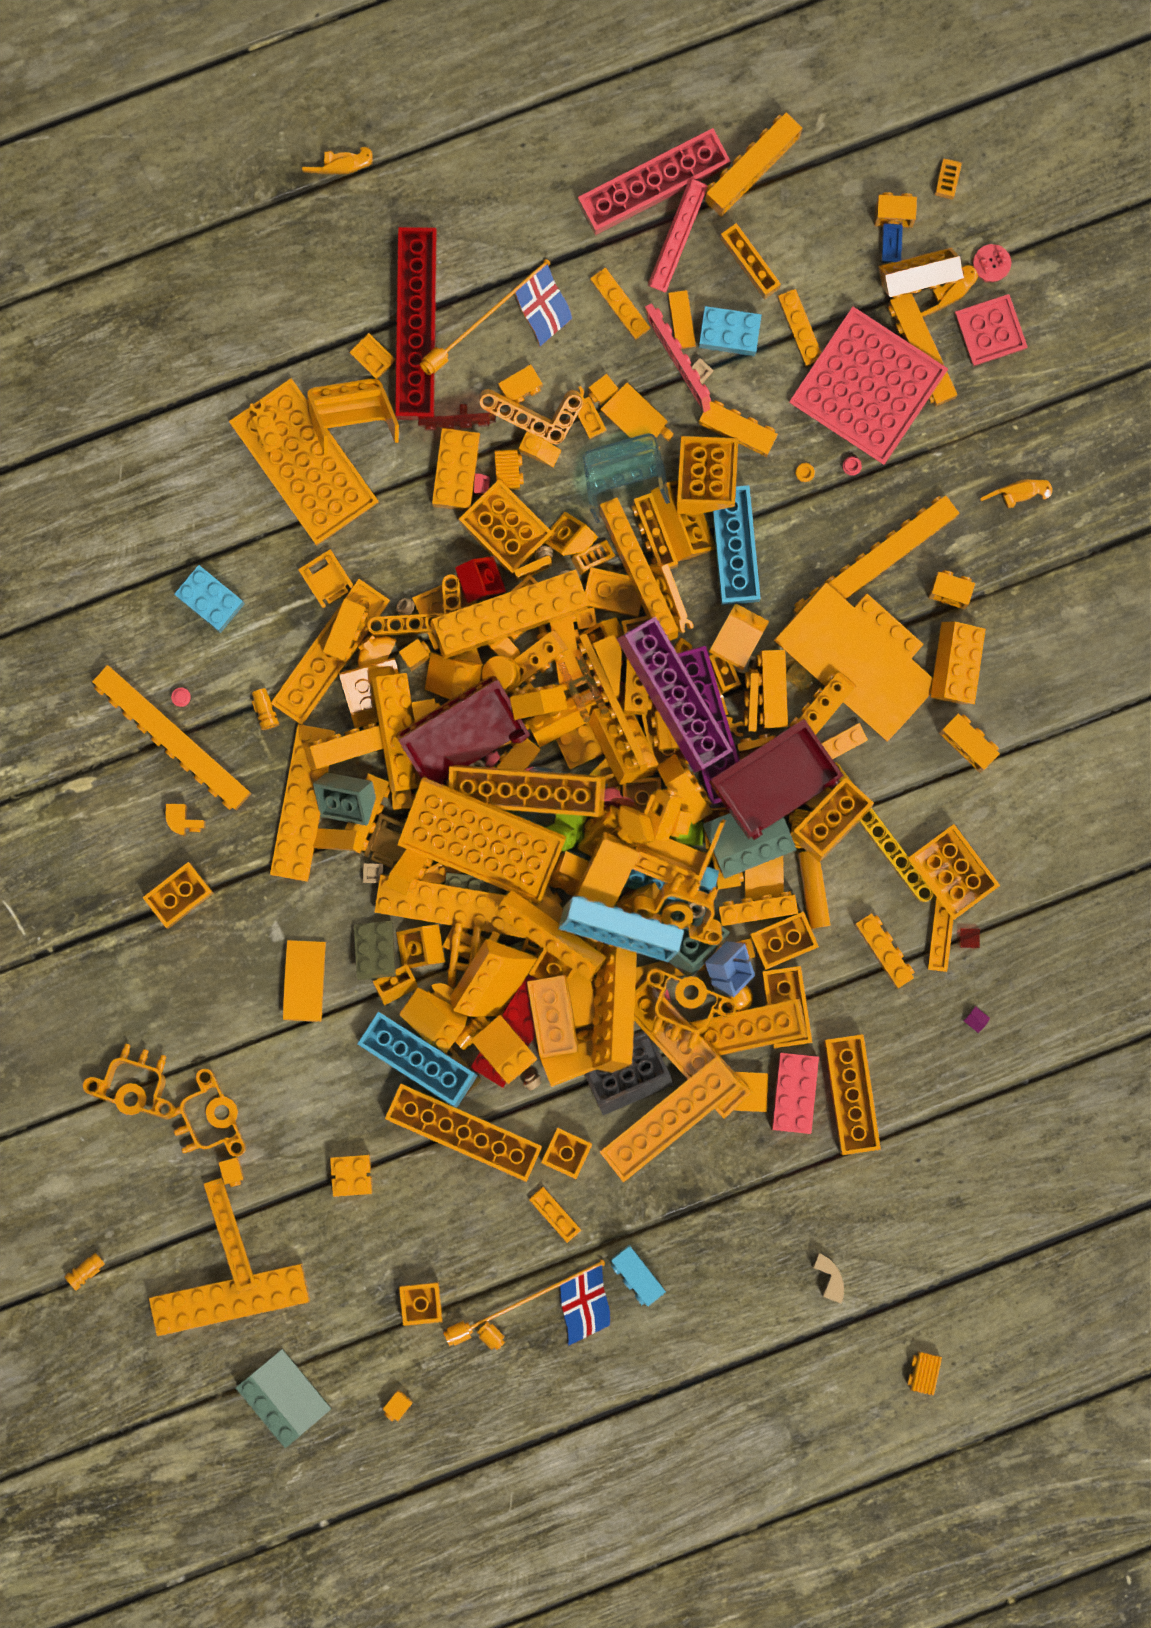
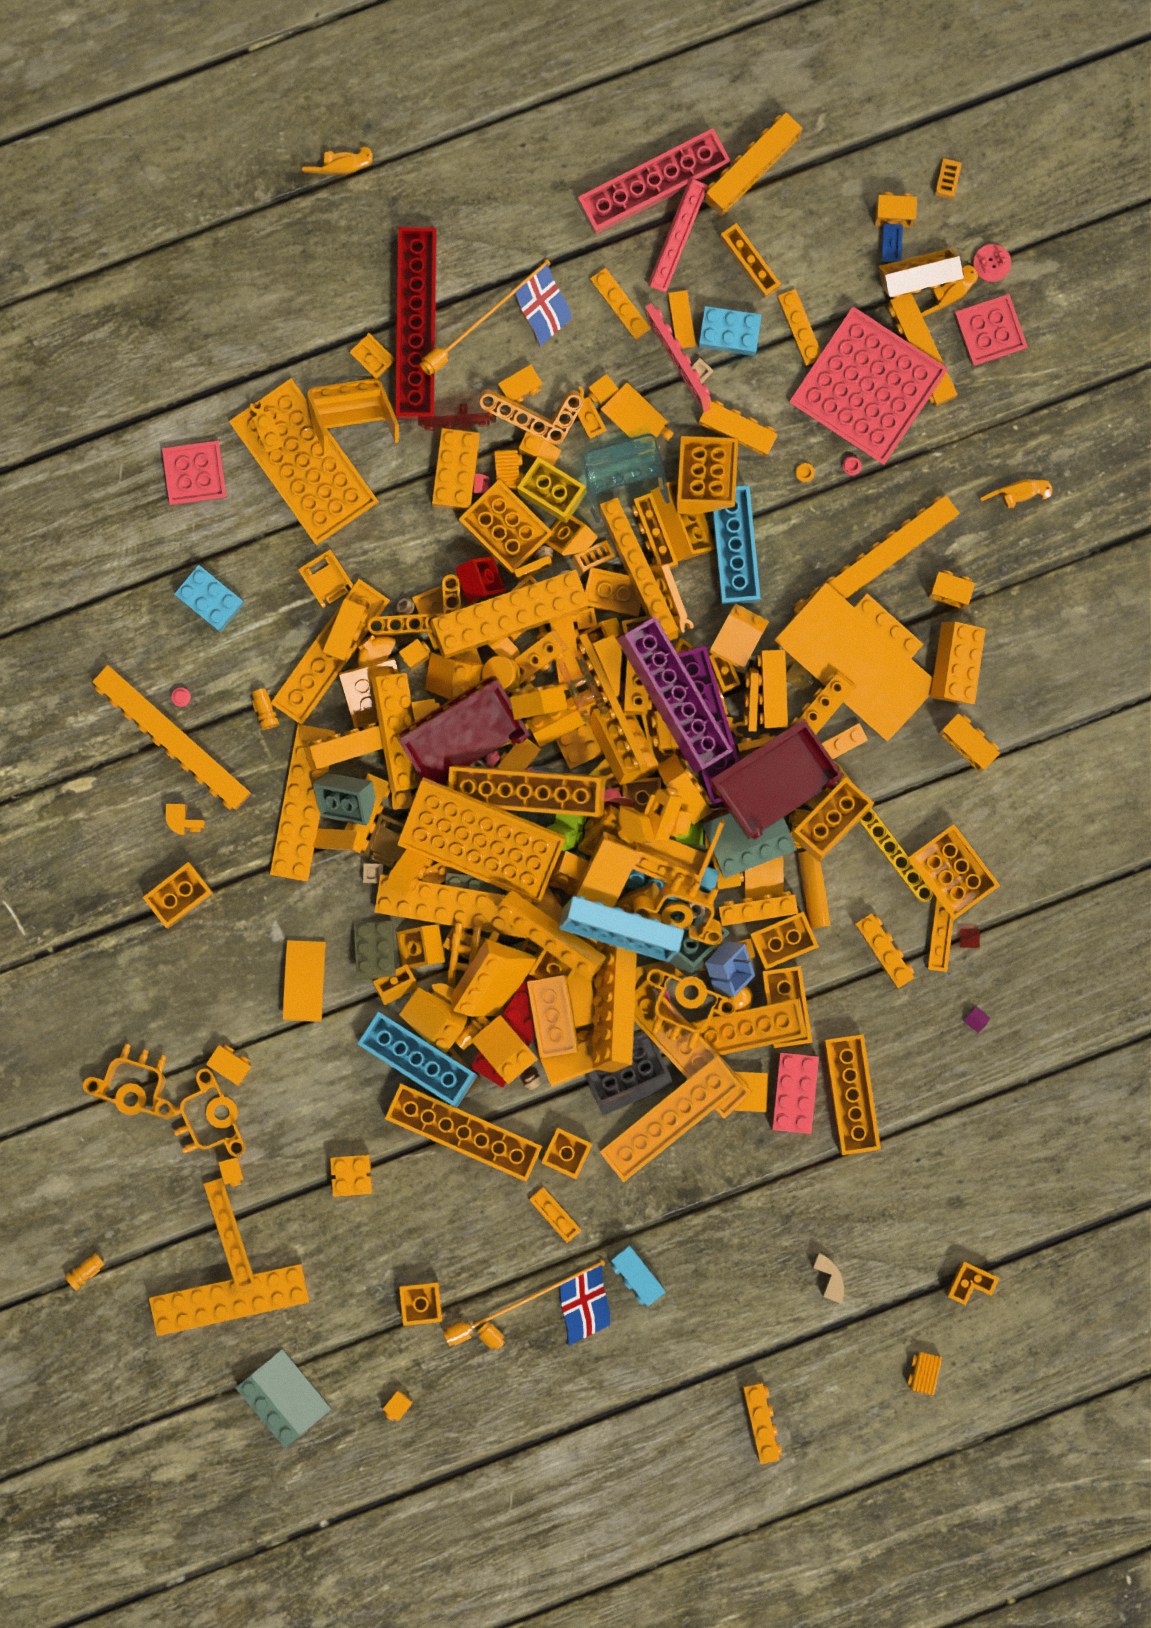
none -> coral plate [162,441,227,506]
none -> light orange brick [206,1044,252,1086]
none -> yellow brick [517,457,587,523]
none -> light orange brick [743,1382,782,1464]
none -> light orange brick [946,1261,1000,1305]

